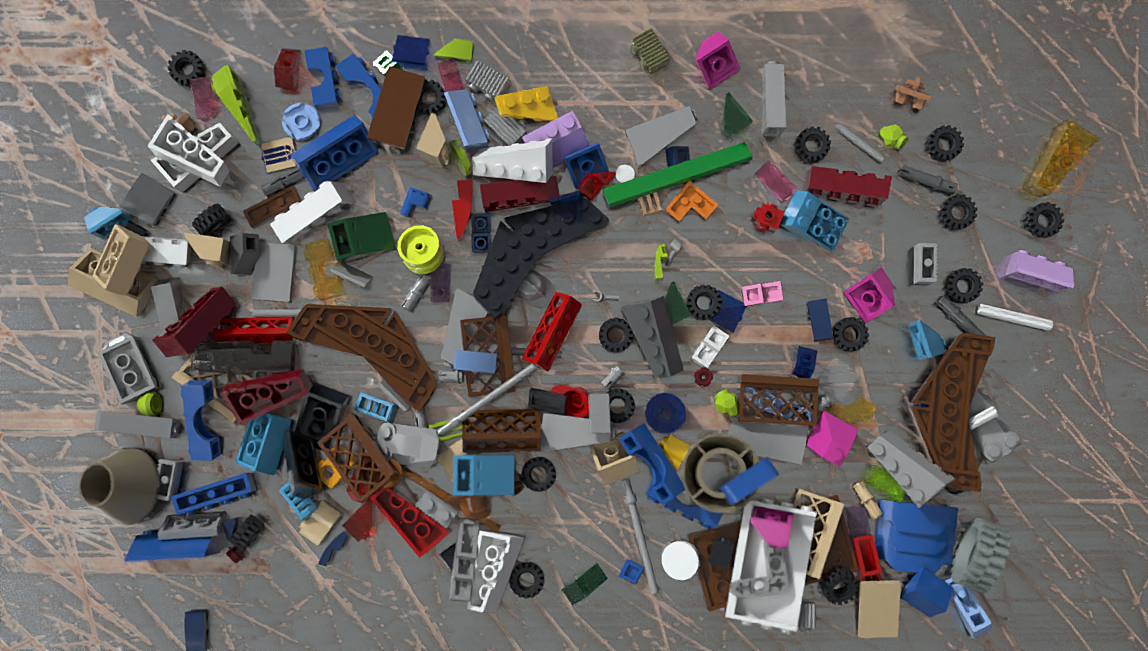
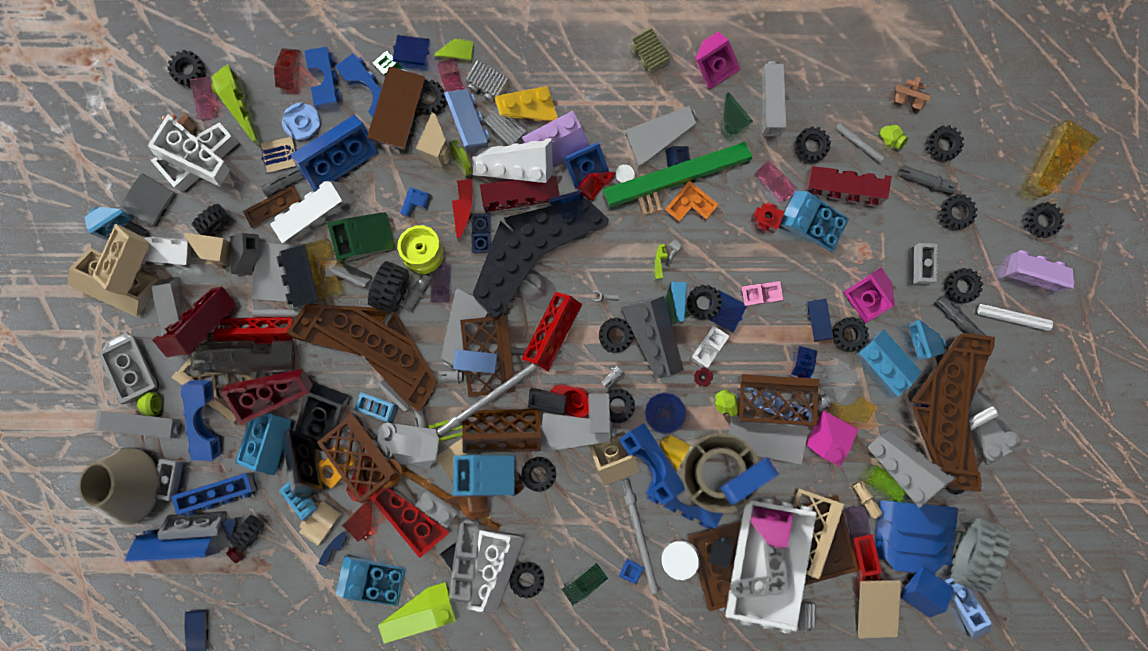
black tyre [821,567,860,605] -> none
none -> black slope [276,244,319,308]
none -> dark azure slope [336,556,406,606]
none -> black tyre [368,261,409,314]
none -> lime wedge [378,582,458,644]
none -> dark azure slope [671,282,687,323]
none -> dark azure slope [855,329,922,398]

